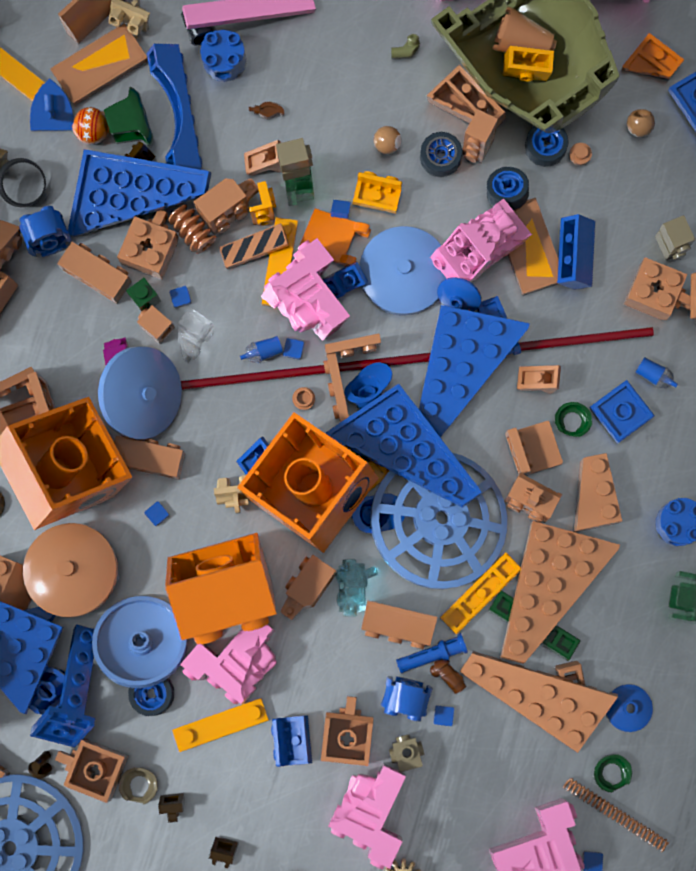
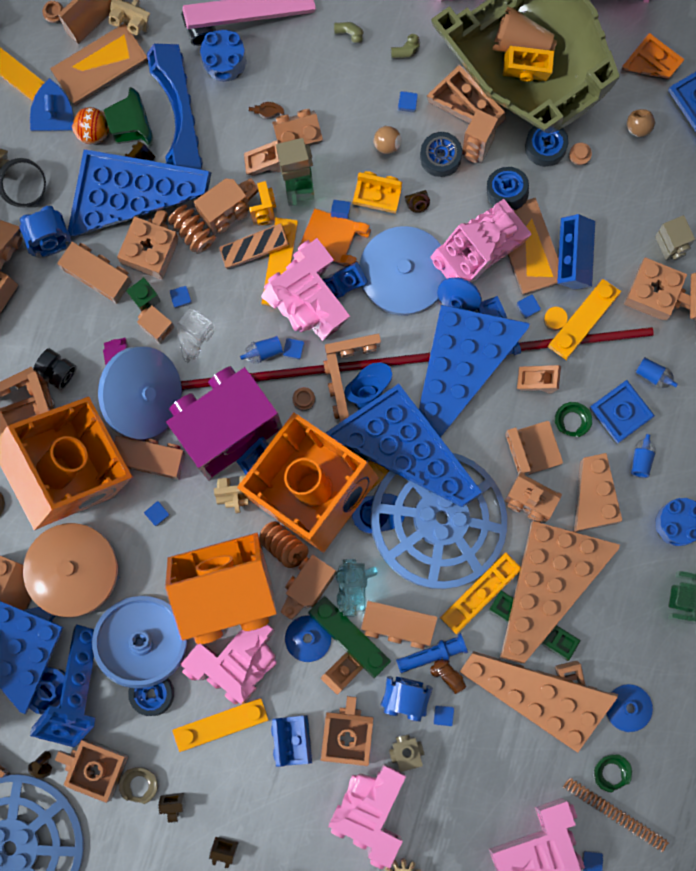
none -> black wheel [33,348,77,390]
none -> nougat plate [42,1,64,23]
none -> magenta brick [166,366,282,481]
none -> nougat piece [259,521,309,568]
none -> nougat bracket [272,109,323,145]
none -> blue dish [285,615,331,662]
none -> dark green plate [308,596,391,679]
none -> nougat slope [320,652,363,695]
none -> olive arm [334,22,364,43]
none -> blue piece [398,91,418,112]
none -> dark brown plate [405,190,430,213]
none -> blue piece [517,295,541,319]
none -> light orange tile [544,307,568,330]
none -> light orange plate [548,279,621,361]
none -> blue piece [631,434,657,478]

